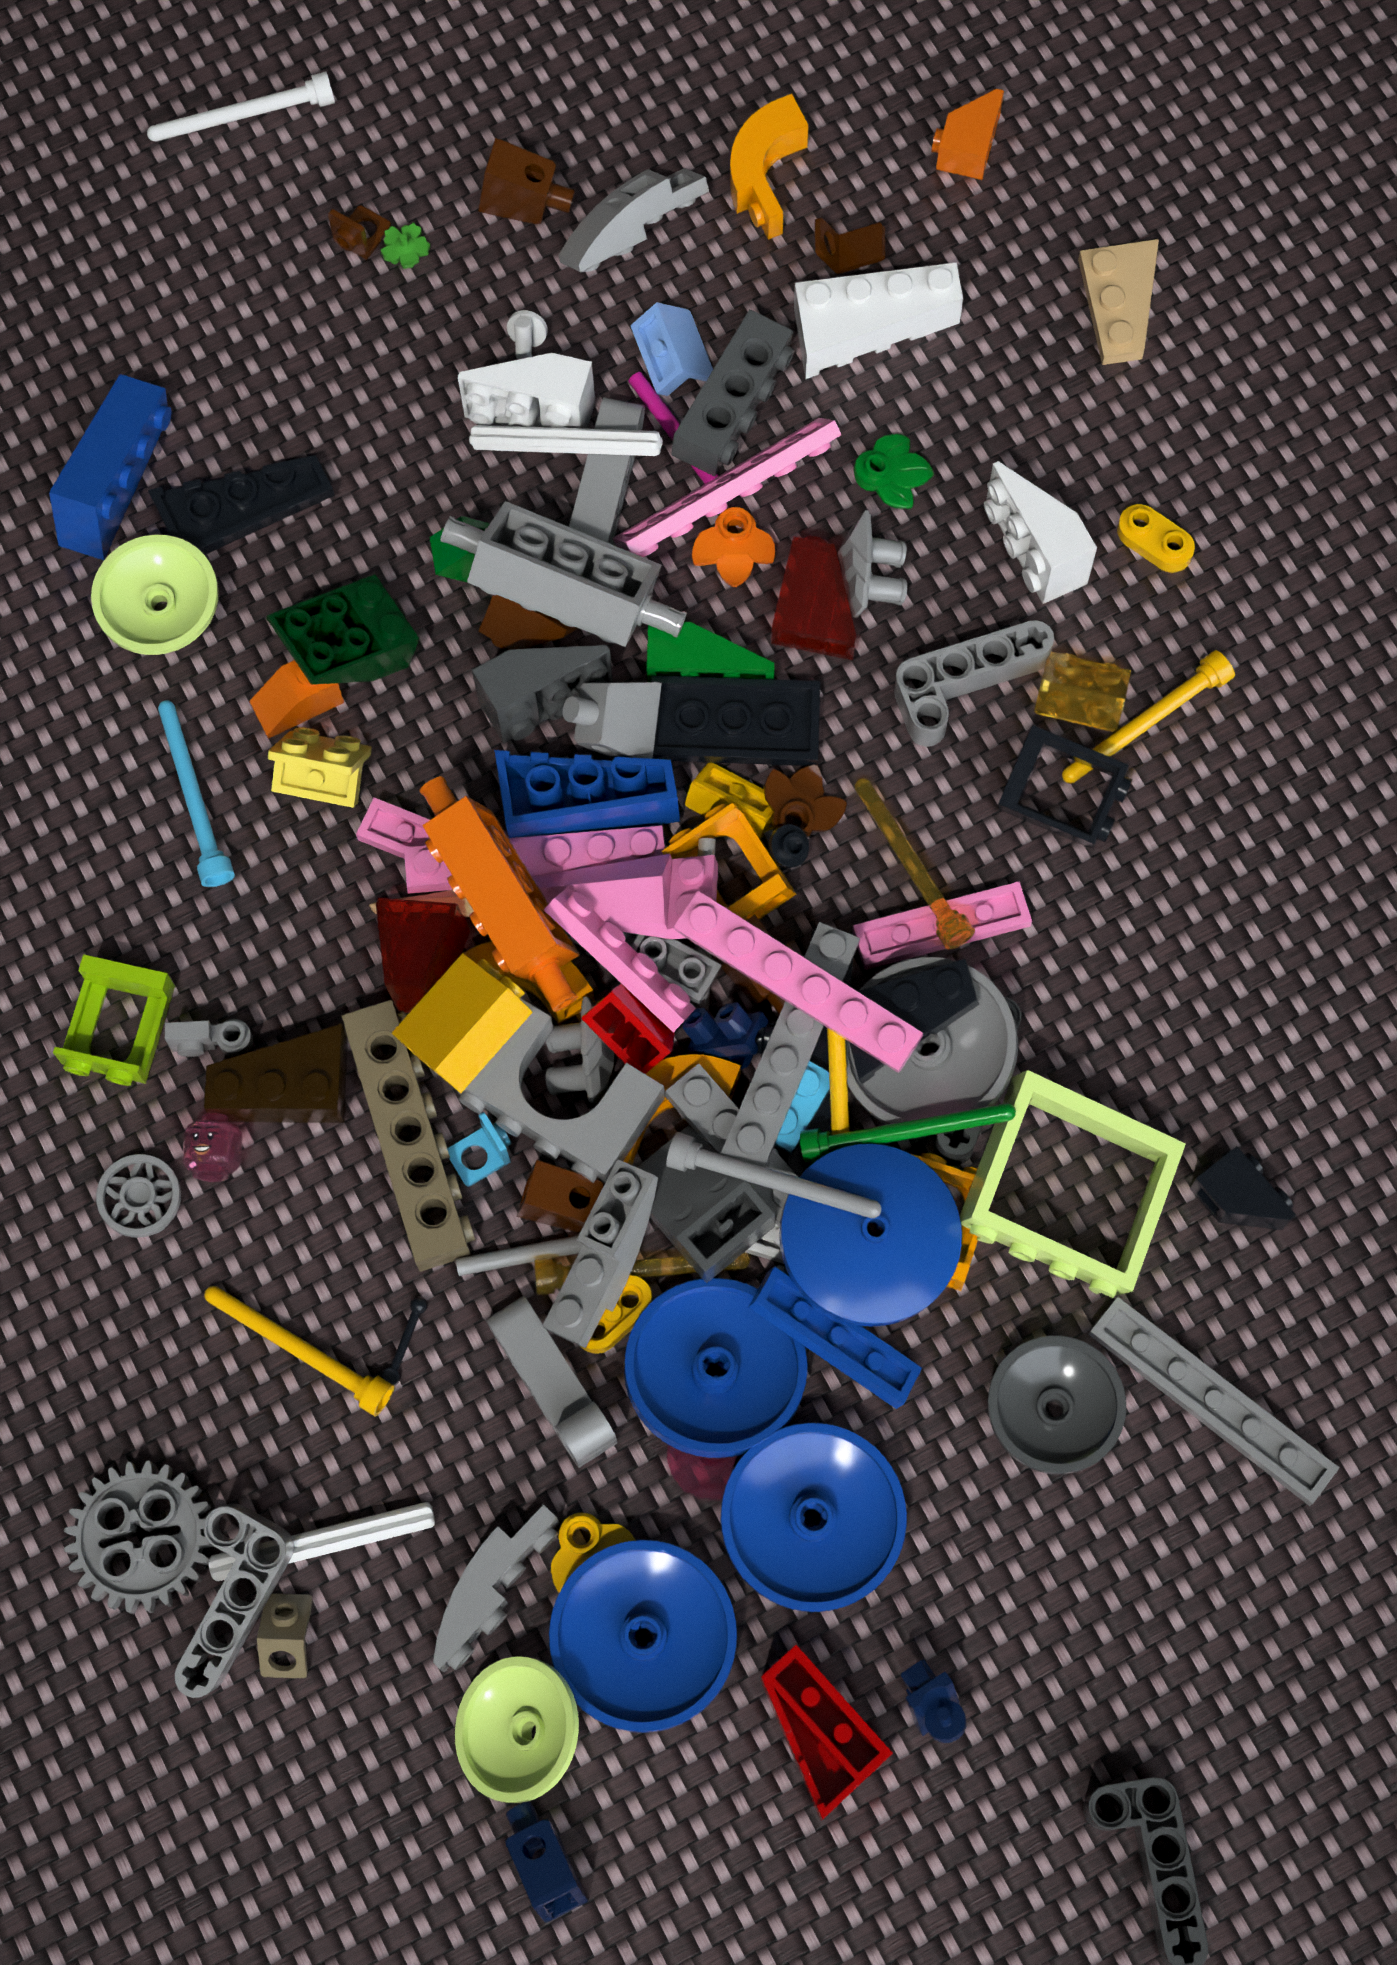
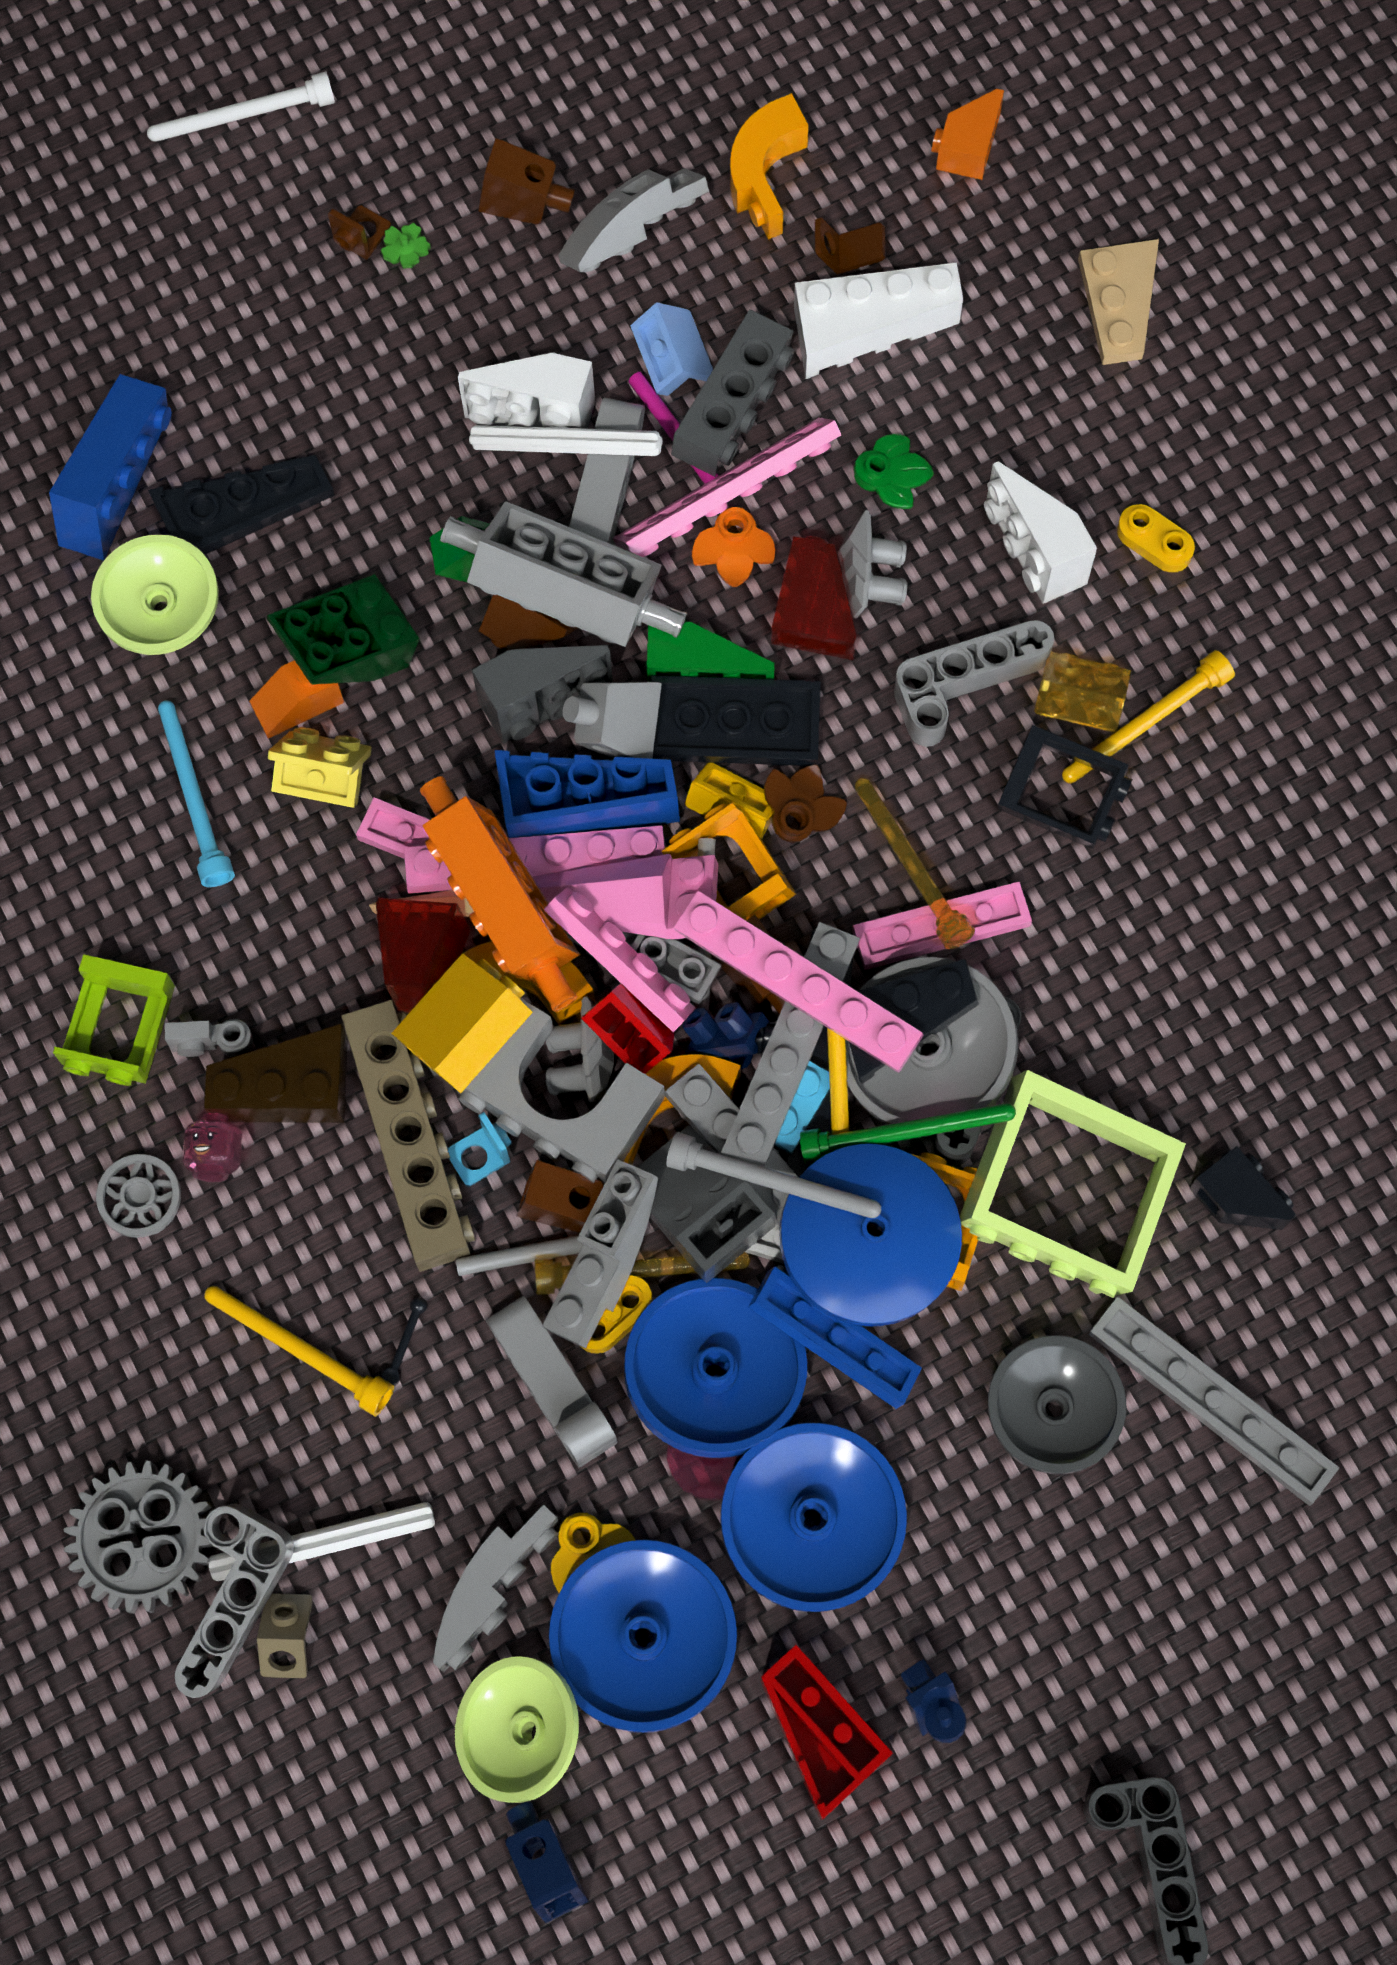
white plate [507,310,548,360] -> none
black plate [763,824,809,871] -> none

